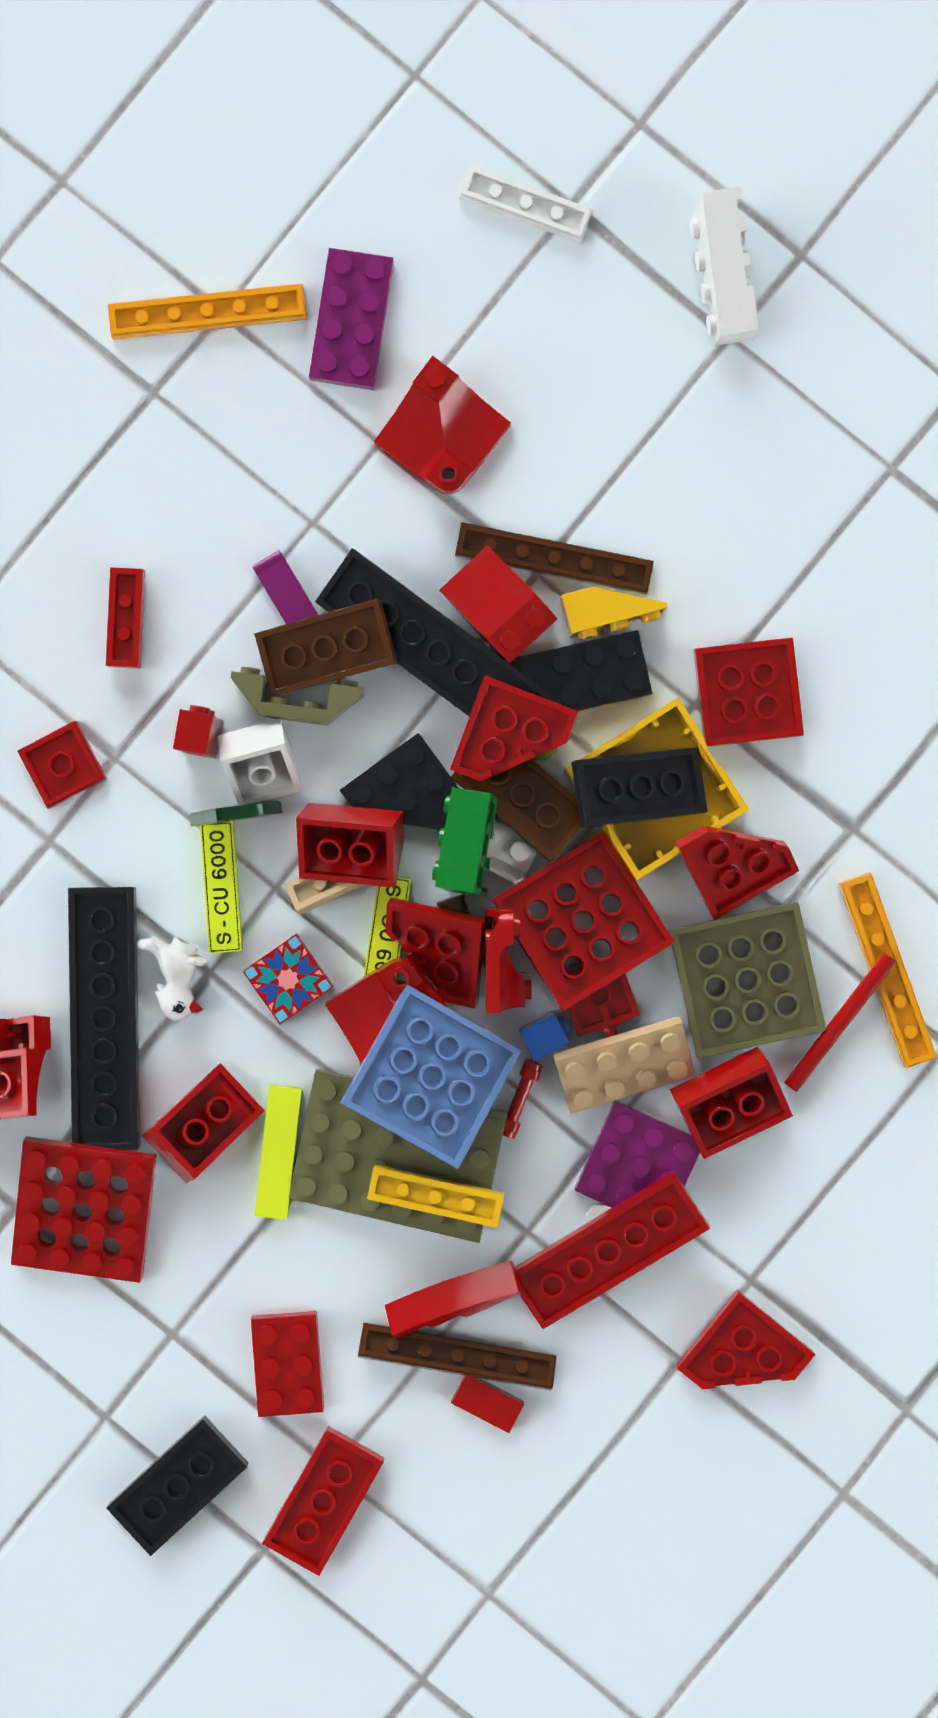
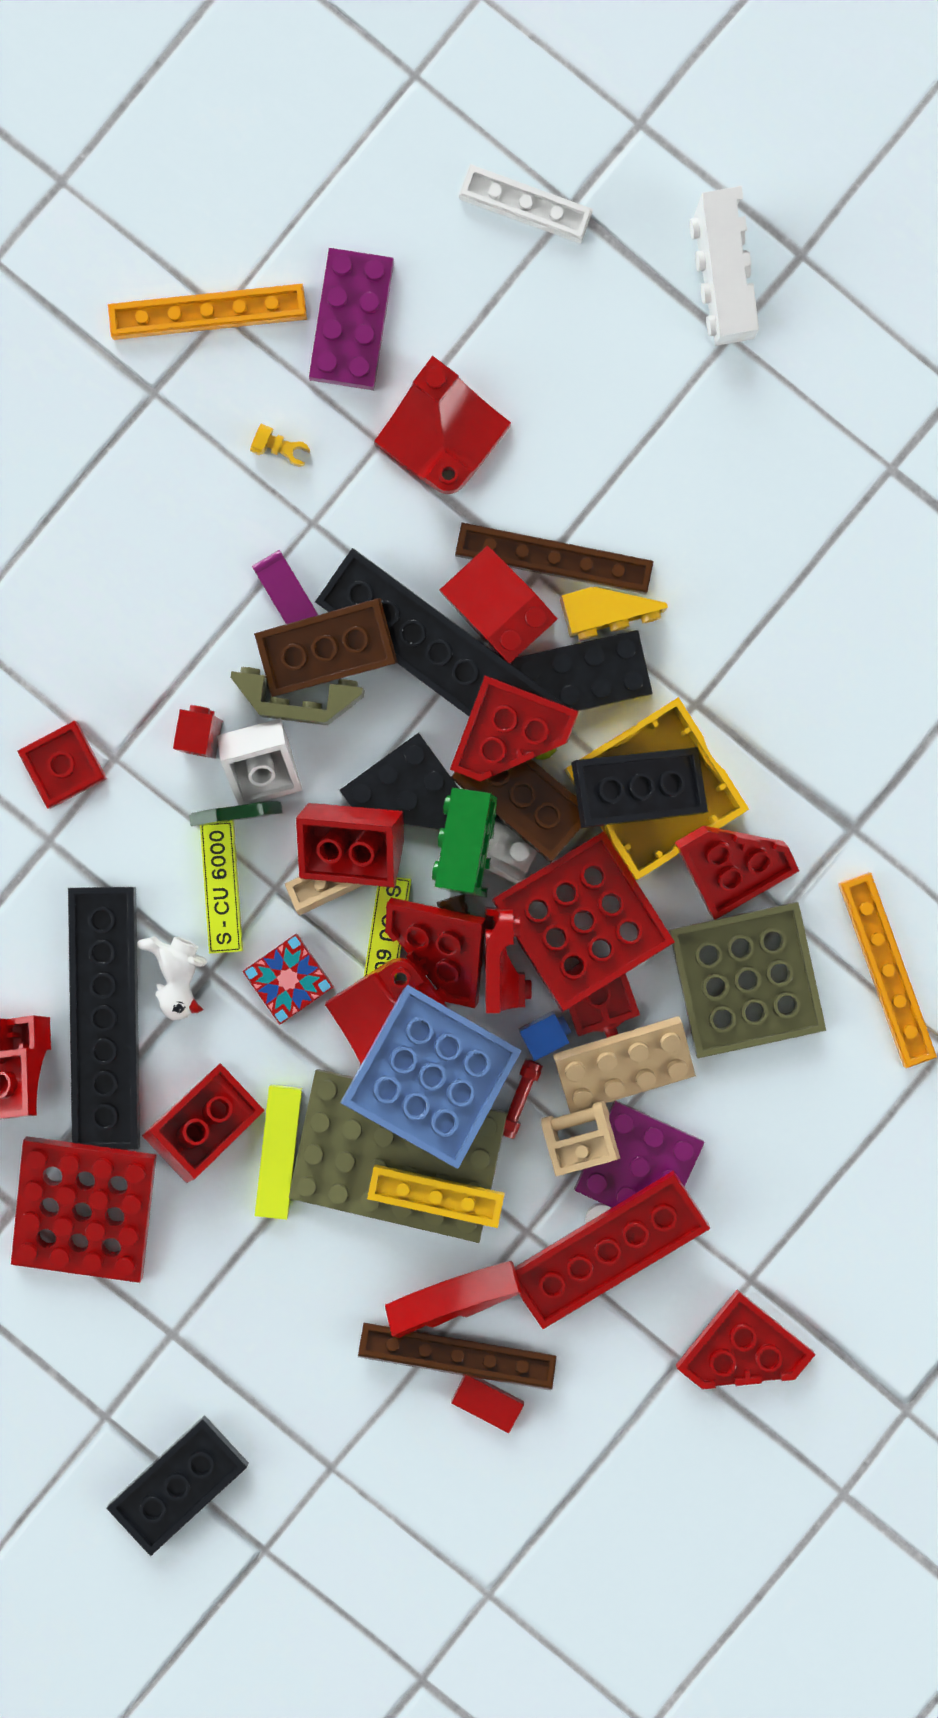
red plate [105,567,145,669] -> none
red plate [251,1311,324,1417] -> none
red plate [262,1426,385,1576] -> none
red slope [669,1047,793,1159] -> none
red plate [693,637,804,747] -> none
red piece [784,952,897,1092] -> none
none -> yellow piece [250,423,310,467]
none -> tan plate [541,1101,620,1176]

